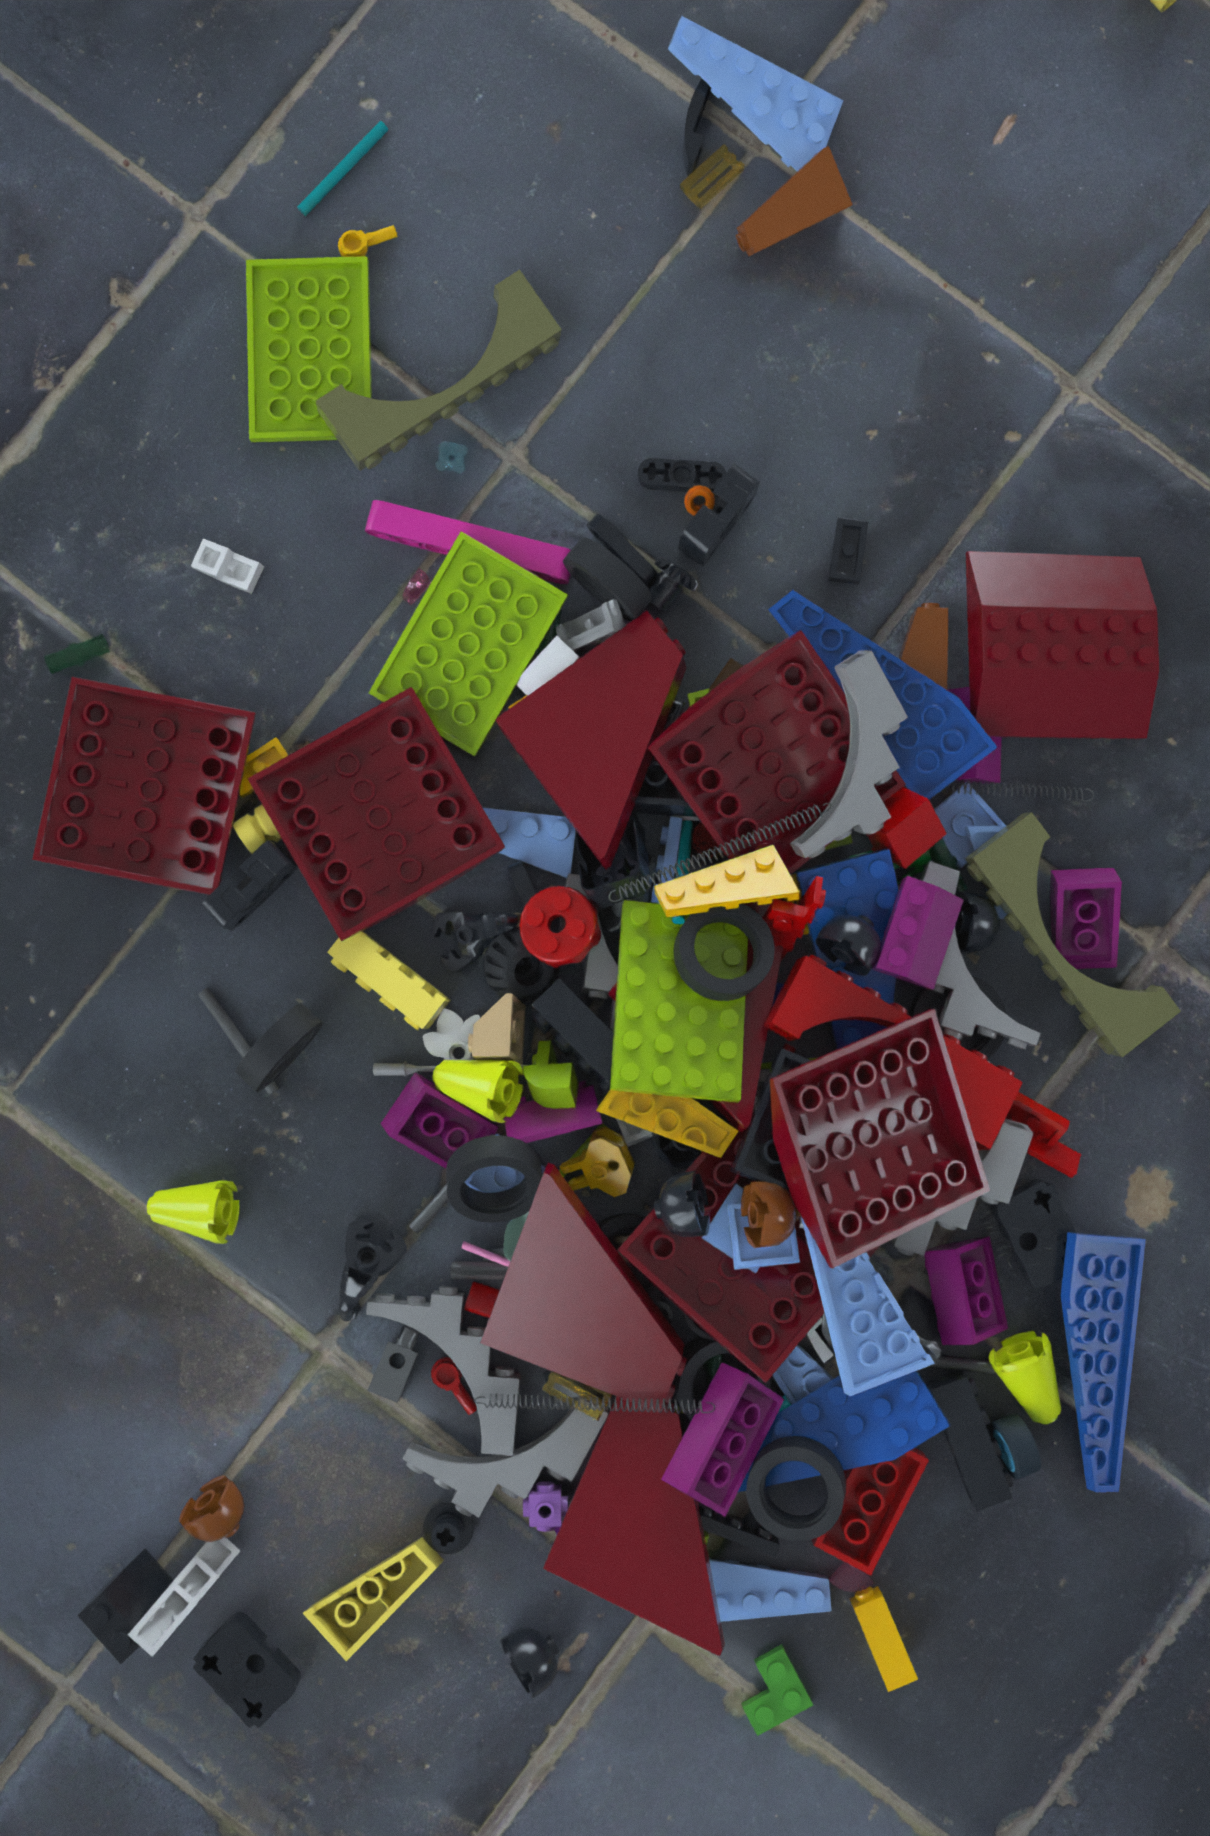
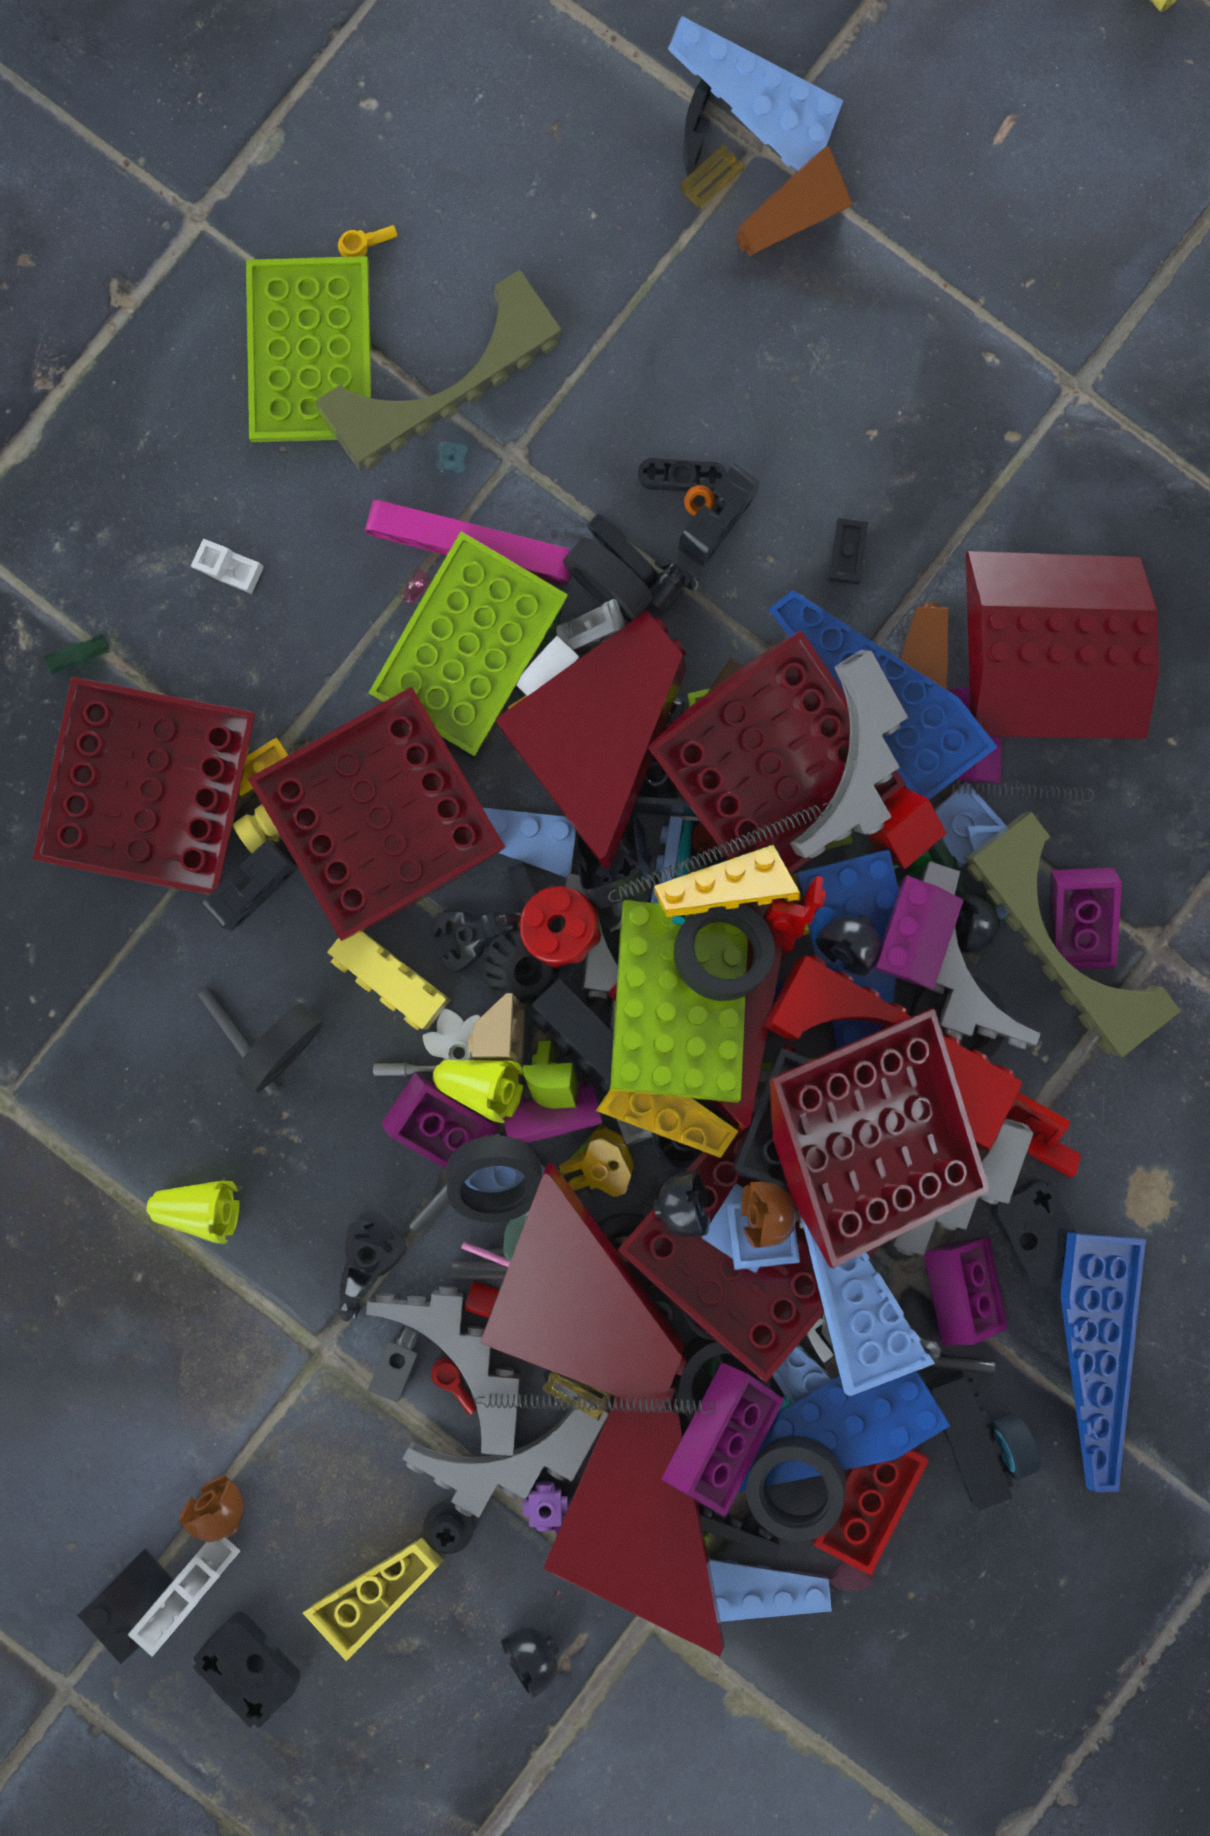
teal bar [297,121,388,216] -> none
bright green plate [742,1644,813,1736] -> none
yellow slope [849,1587,918,1692] -> none
neon yellow cone [988,1331,1061,1425] -> none

